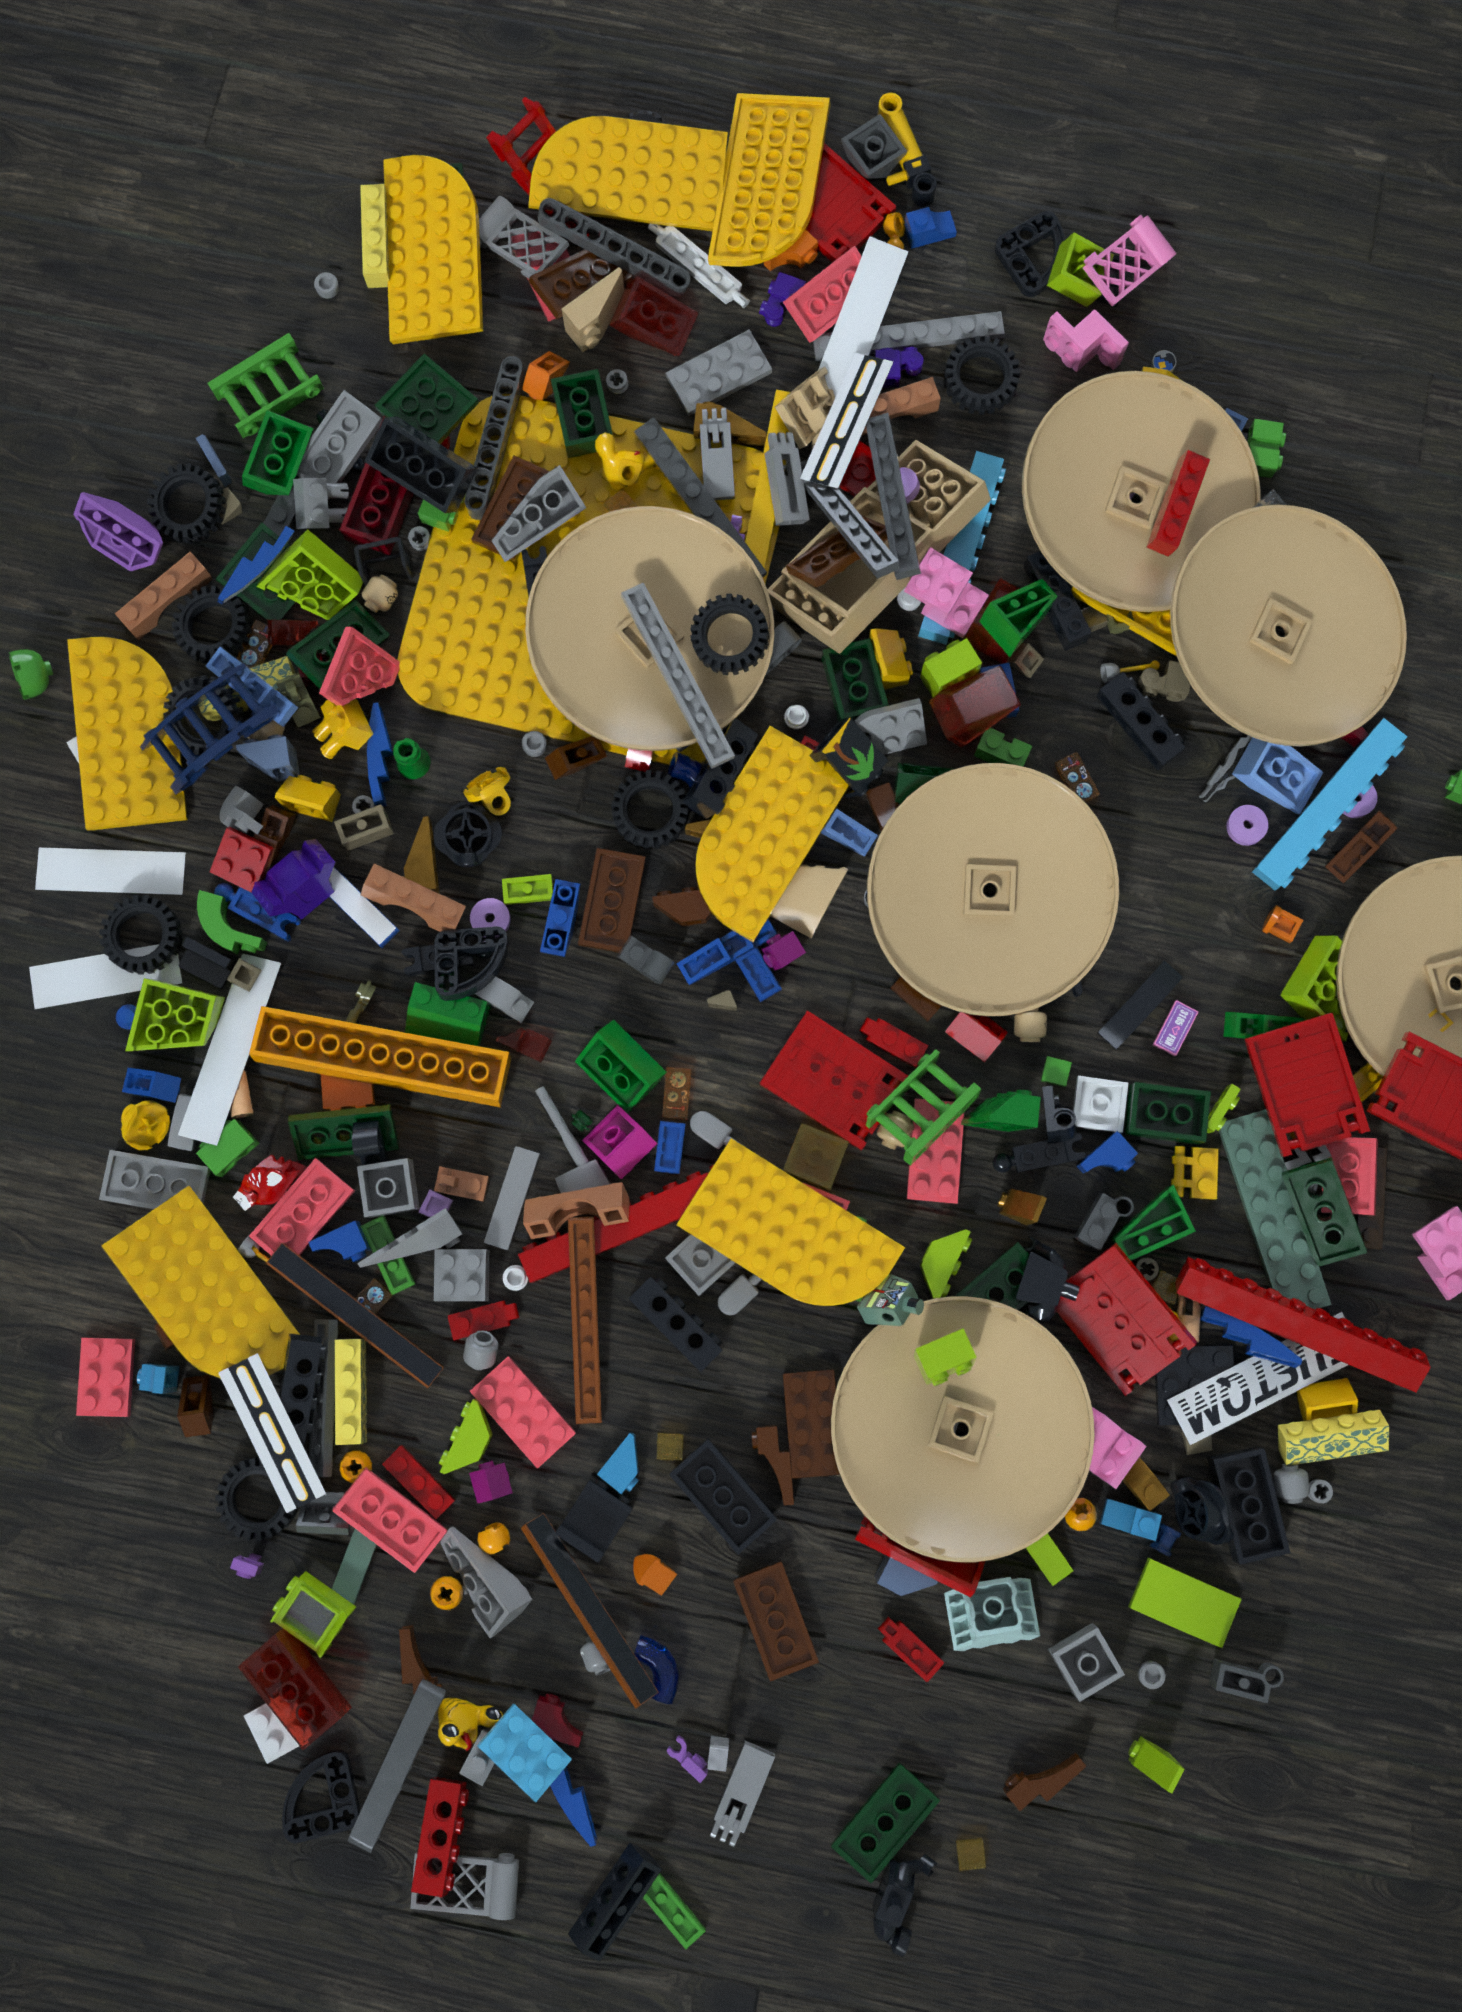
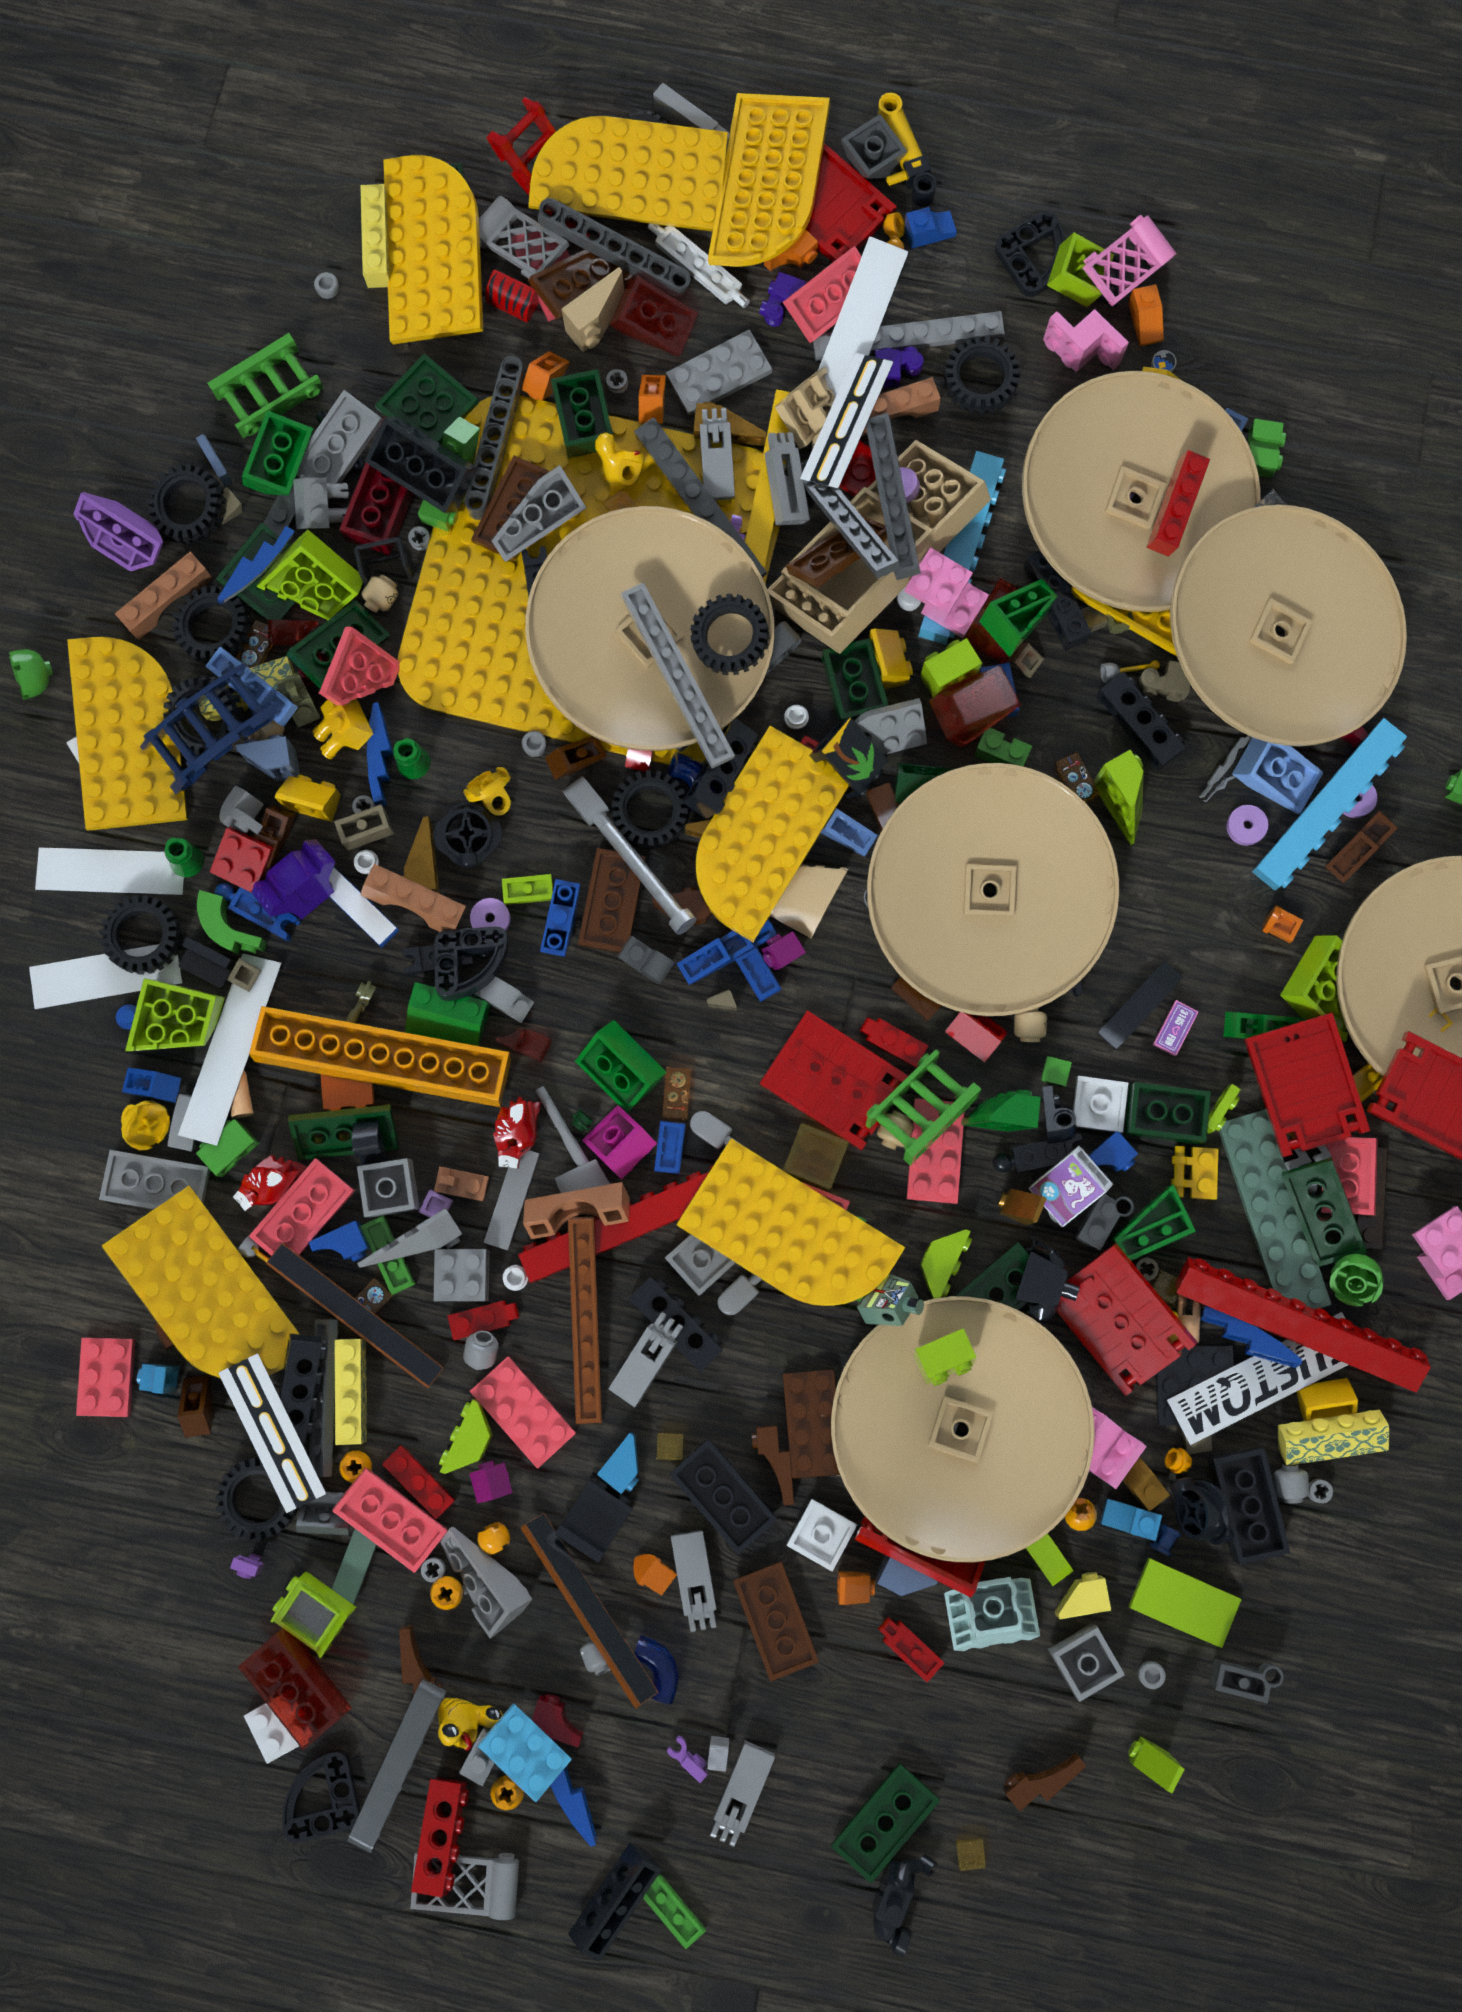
none -> green plant [164,837,204,877]
none -> white plate [354,850,379,875]
none -> light grey bush [421,1557,446,1582]
none -> bright green brick [442,417,480,465]
none -> red brick [485,269,539,323]
none -> light orange piece [490,1775,524,1811]
none -> red piece [493,1097,541,1169]
none -> flat silver piece [562,776,697,935]
none -> light grey hinge [609,1312,684,1407]
none -> orange arch [639,375,666,424]
none -> light grey hinge [653,83,730,152]
none -> light grey hinge [671,1529,717,1632]
none -> white plate [787,1498,857,1571]
none -> orange slope [837,1571,875,1605]
none -> brick [1029,1146,1113,1227]
none -> light yellow slope [1055,1572,1111,1619]
none -> lime wedge [1092,750,1144,845]
none -> orange slope [1128,284,1164,346]
none -> light orange plate [1165,1448,1192,1474]
none -> bright green cylinder [1330,1253,1384,1307]

